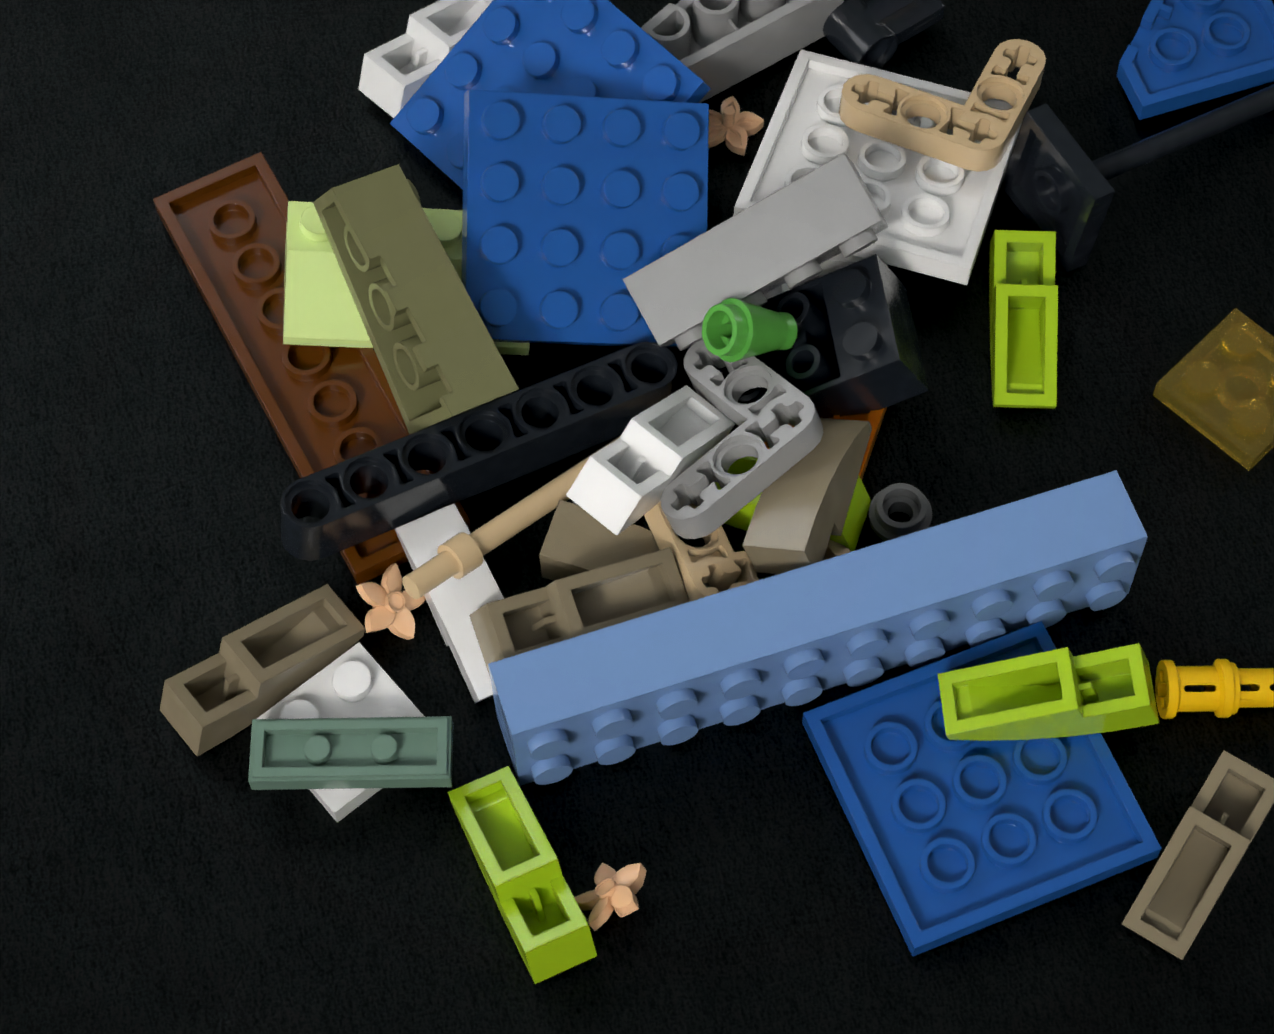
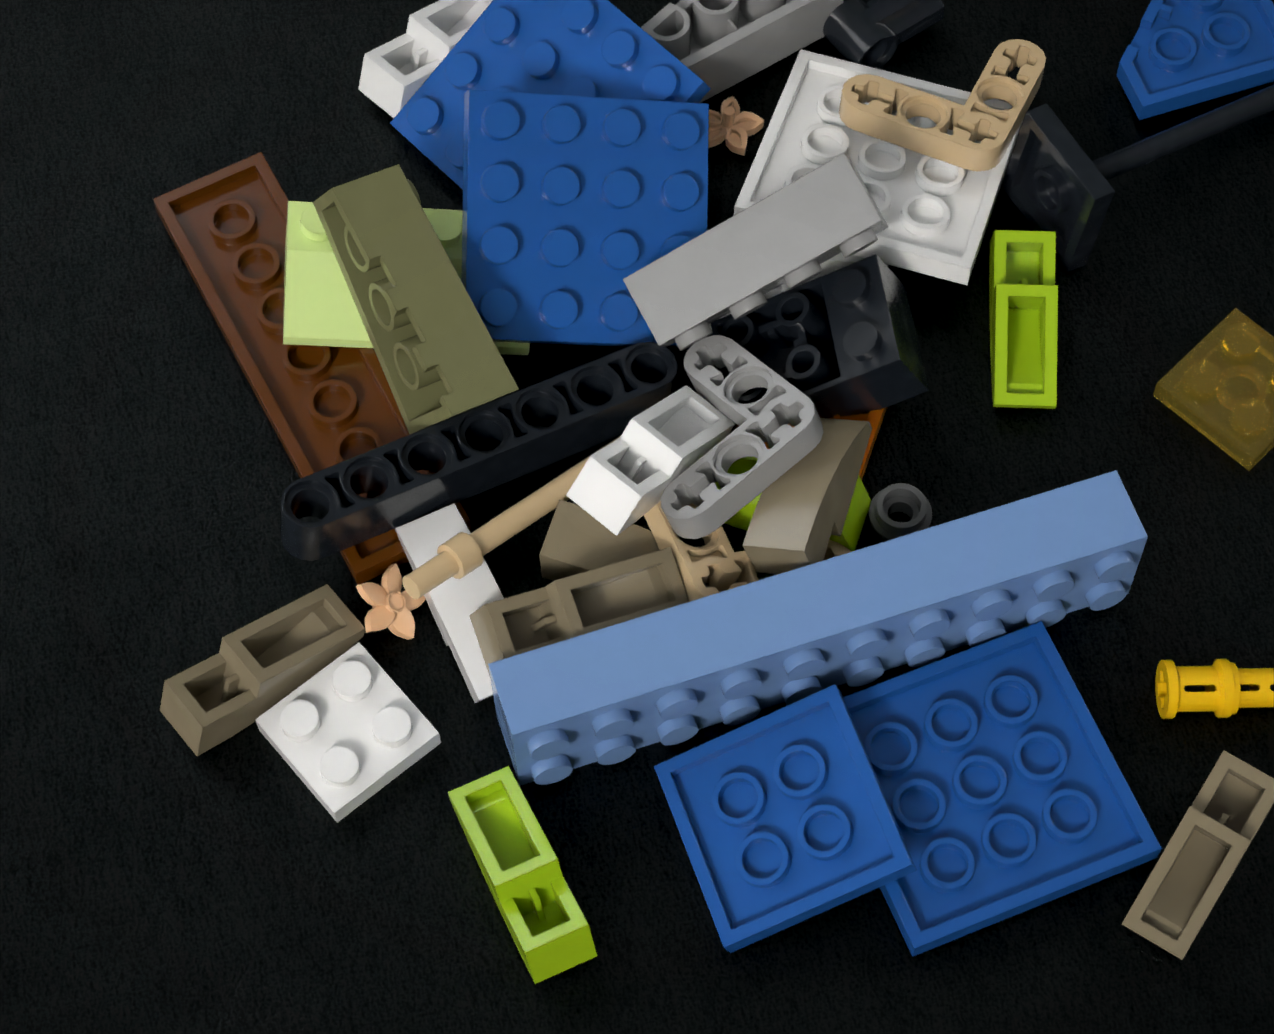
sand green tile [248,716,453,790] -> none
light nougat plant [574,863,647,931] -> none
bright green cone [702,298,798,362] -> none
lime slope [938,643,1160,741] -> none
none -> blue plate [654,684,917,953]

